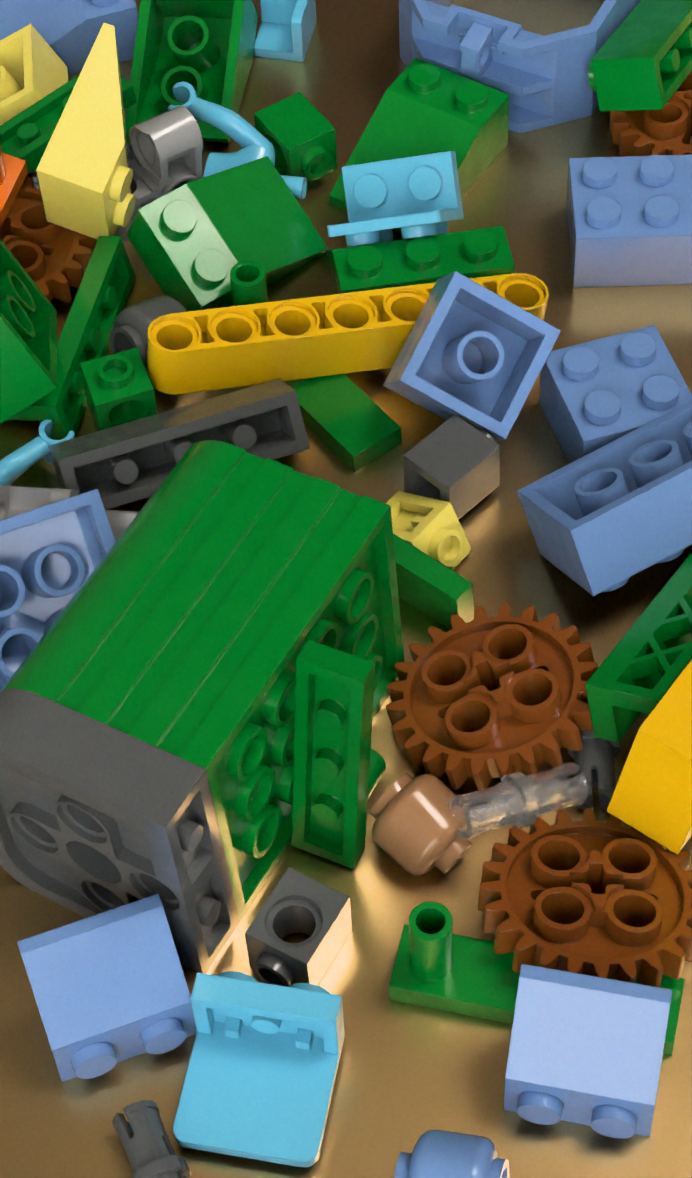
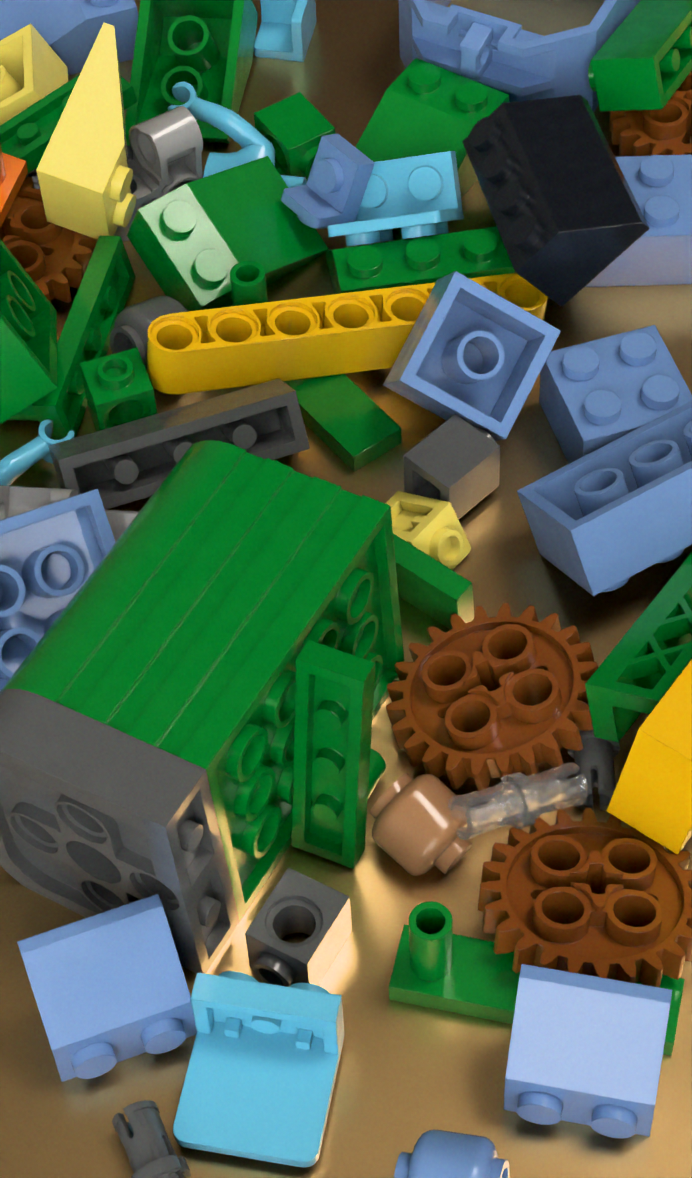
none -> medium blue bracket [281,133,375,229]
none -> black slope [462,95,650,307]

